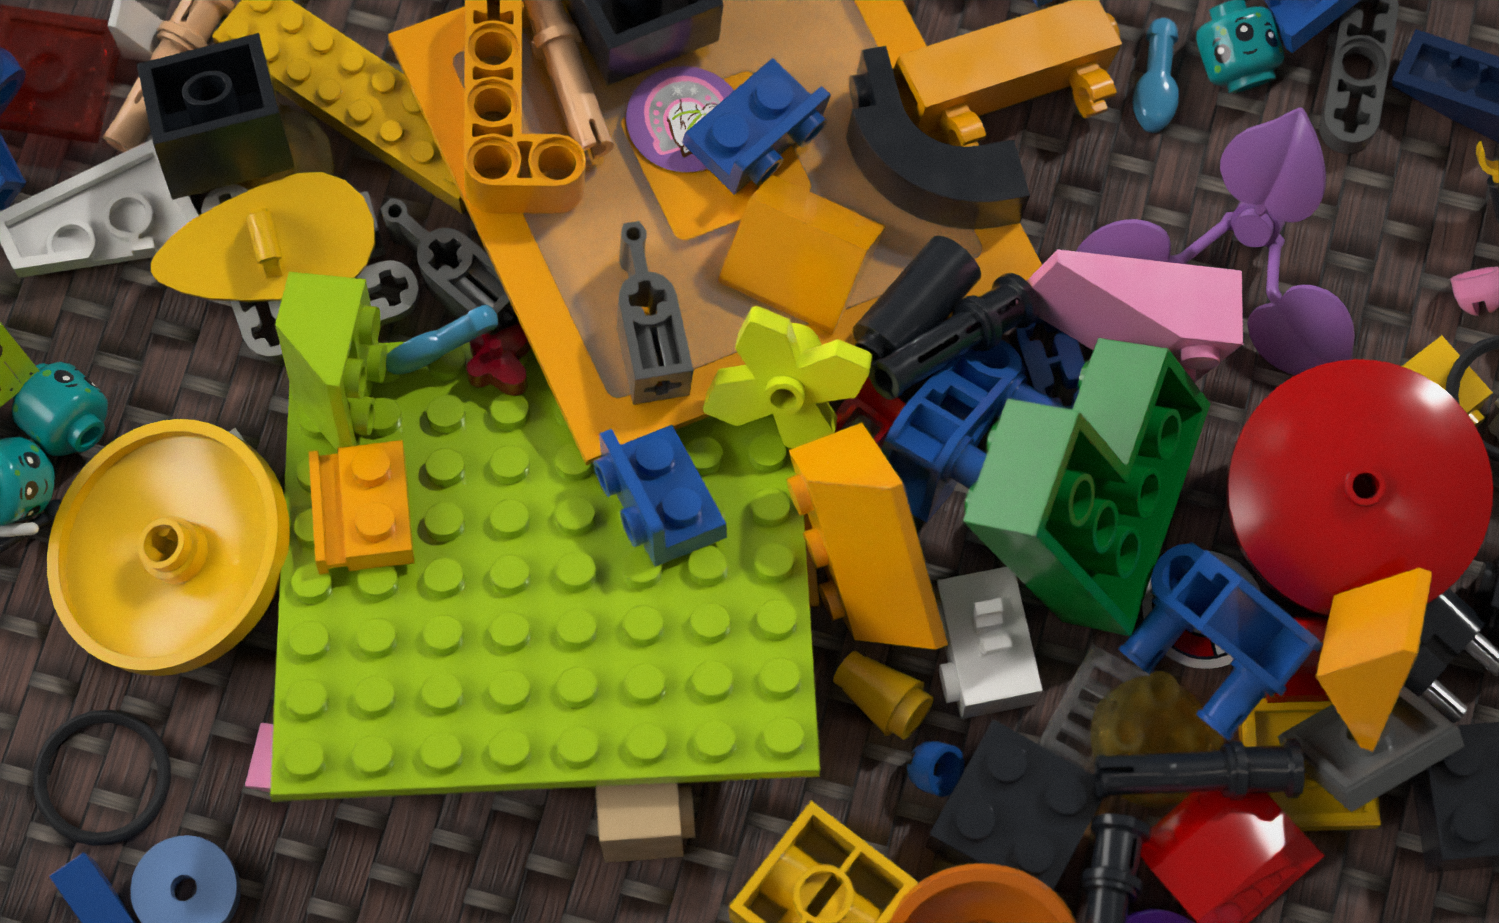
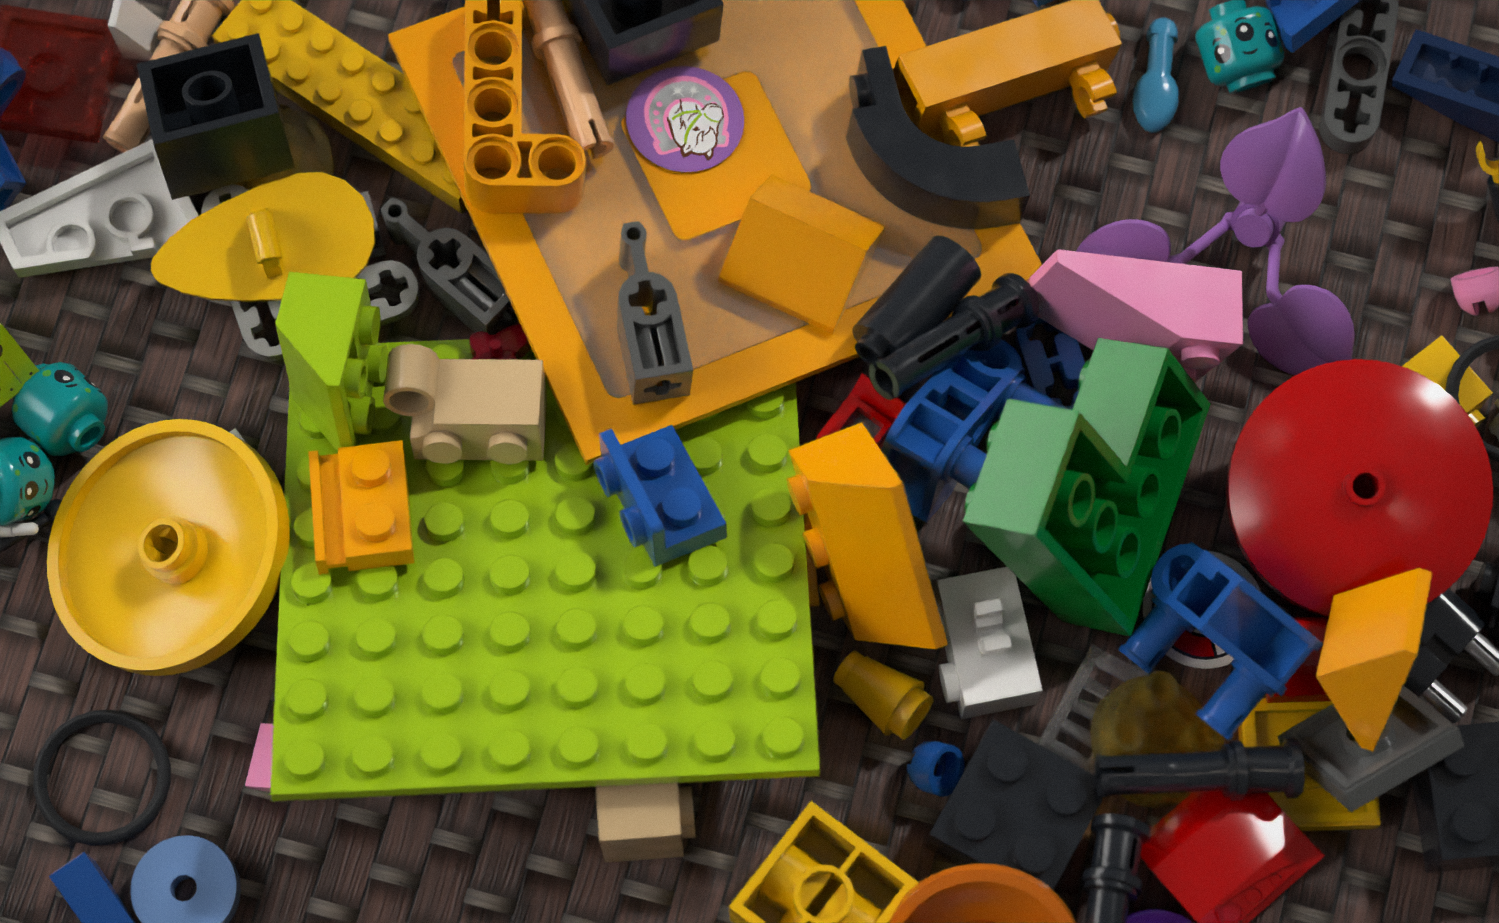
dark azure piece [386,305,498,375] -> none
blue bracket [682,58,831,195] -> none
neon yellow plant [703,306,872,449] -> none
none -> tan hinge [383,344,548,464]

